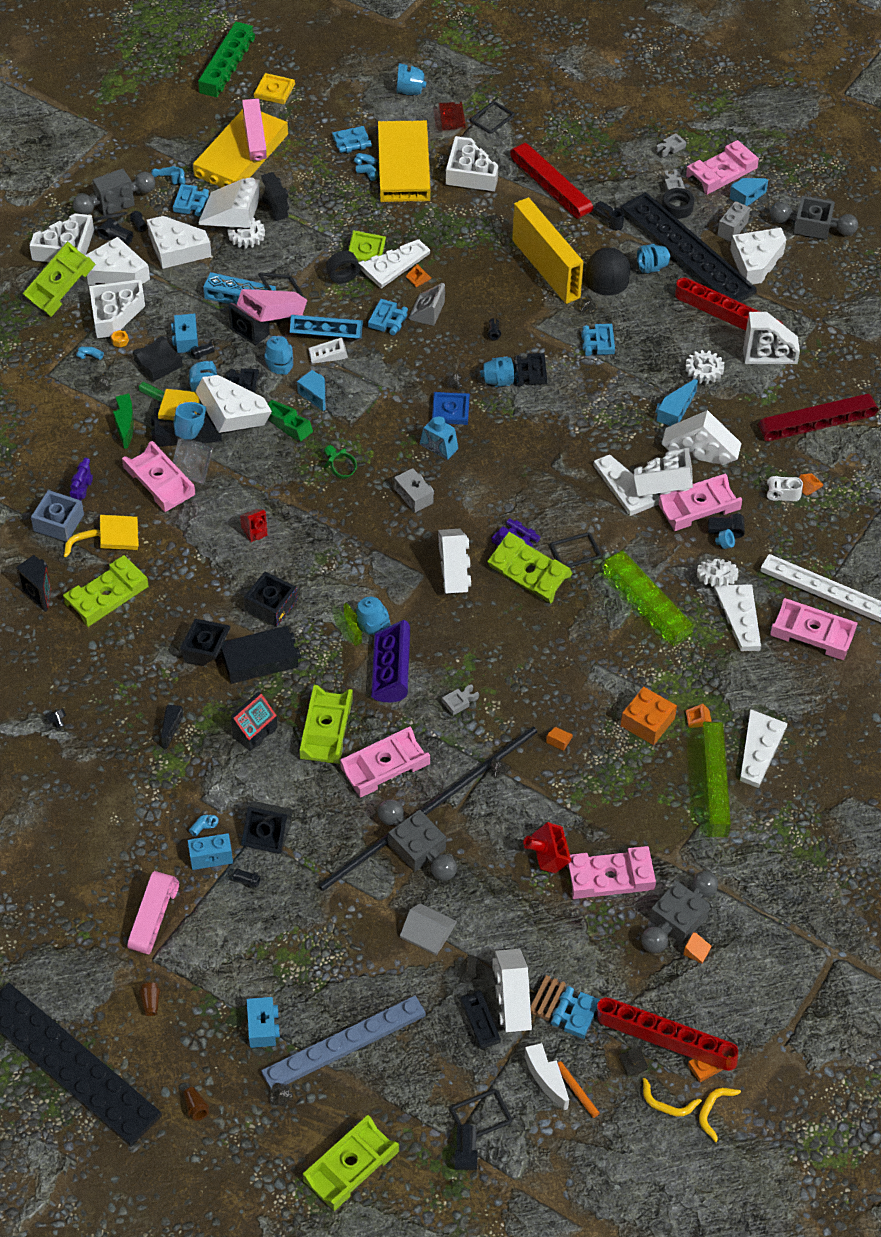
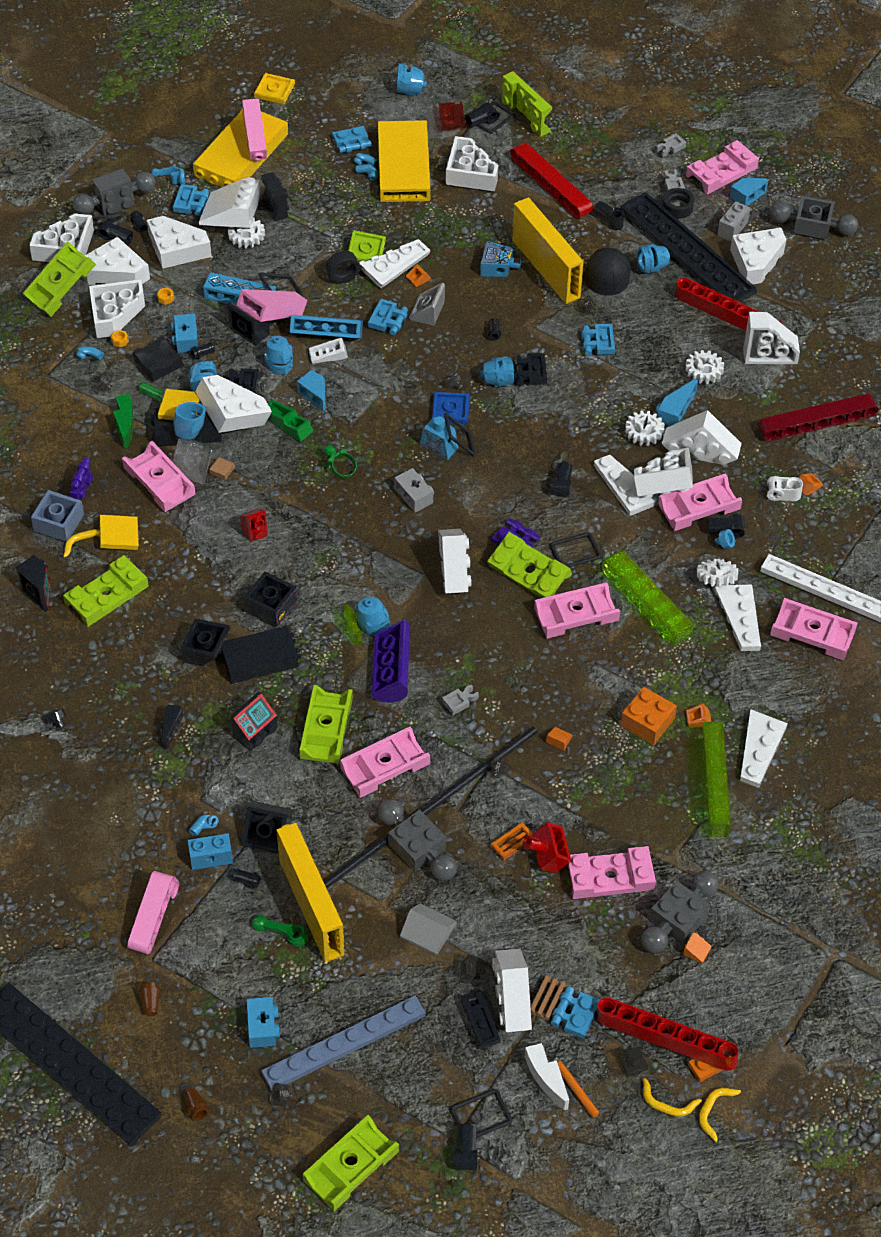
green brick [198,21,255,98] -> none
none -> light orange tile [157,288,174,305]
none -> medium nougat tile [209,457,235,480]
none -> green piece [251,915,309,947]
none -> yellow brick [277,823,345,963]
none -> black piece [444,413,475,456]
none -> black piece [465,102,500,127]
none -> torso [480,241,521,277]
none -> orange tile [490,822,533,861]
none -> lime piece [501,71,552,137]
none -> bright pink piece [534,582,620,638]
none -> black piece [550,461,572,497]
none -> white gear [625,411,665,446]

